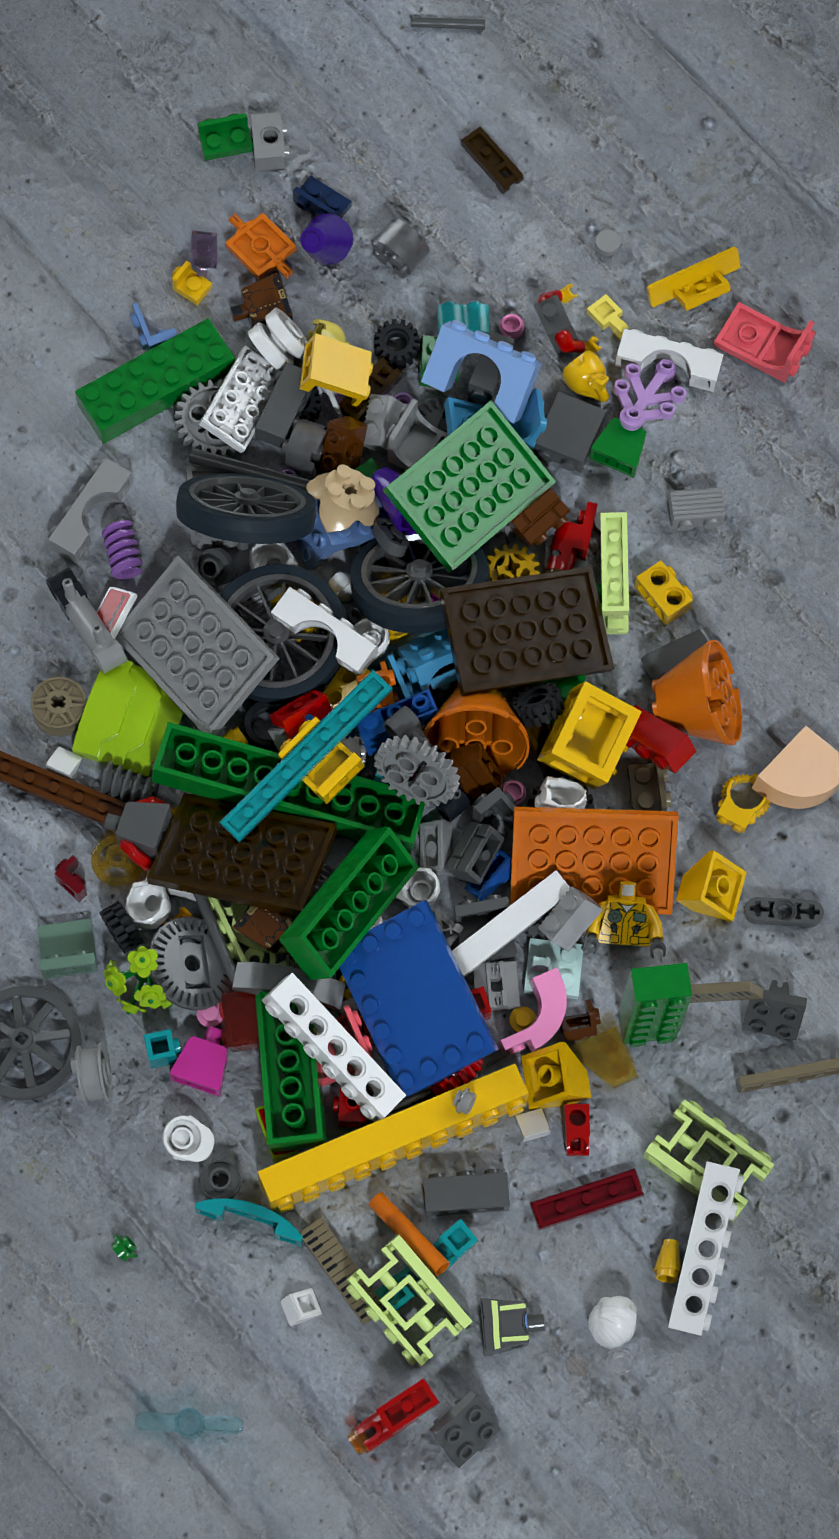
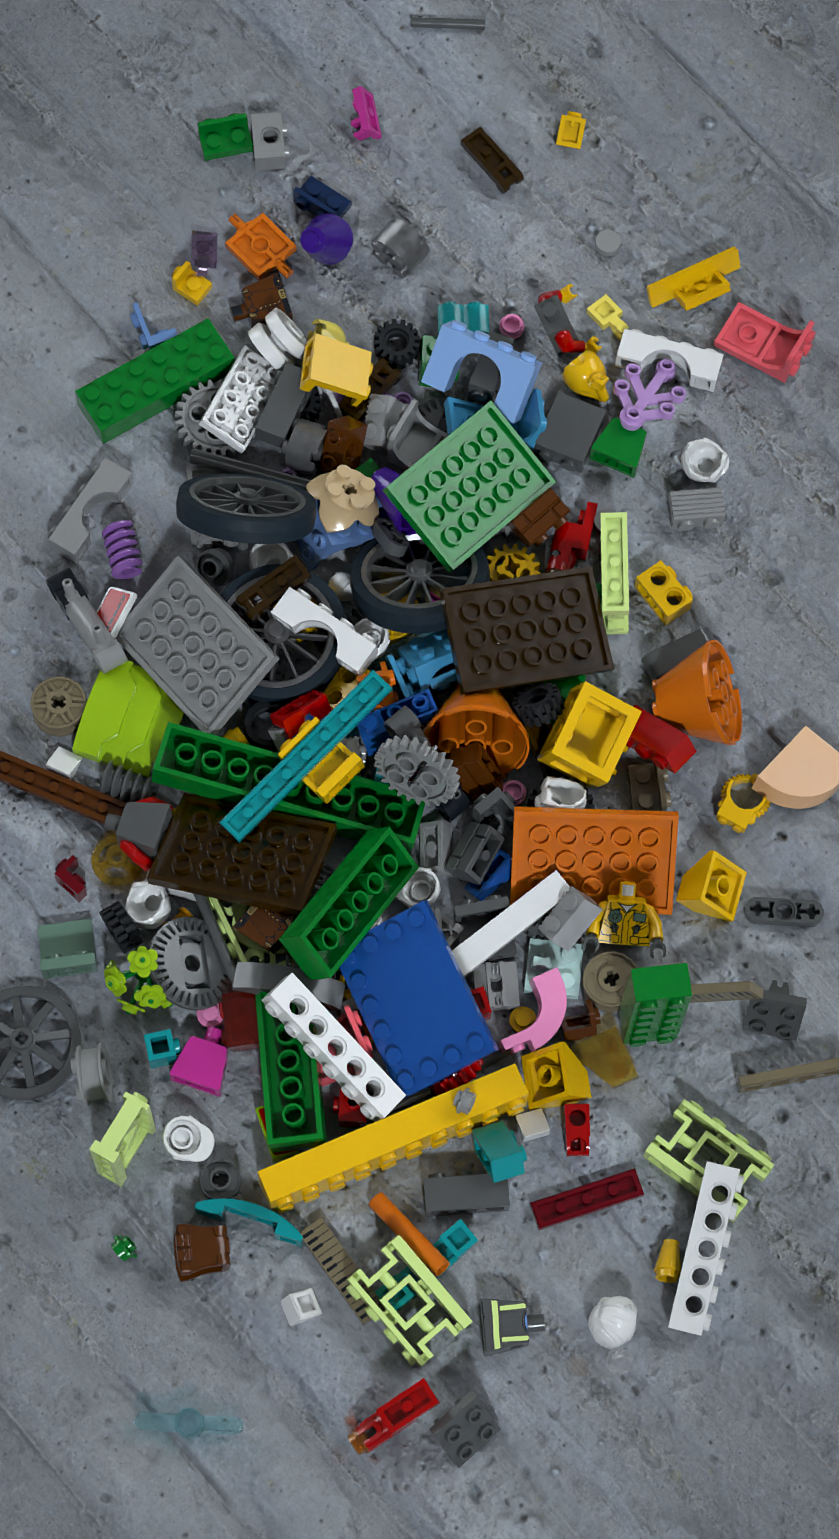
none -> yellowish green fence [89,1092,156,1187]
none -> reddish brown piece [174,1223,231,1282]
none -> dark brown plate [236,554,312,621]
none -> dark pink plate [351,86,382,141]
none -> teal brick [472,1121,527,1183]
none -> yellow bracket [556,111,586,150]
none -> dark tan wheel [582,951,637,1013]
none -> white hair [681,437,730,483]

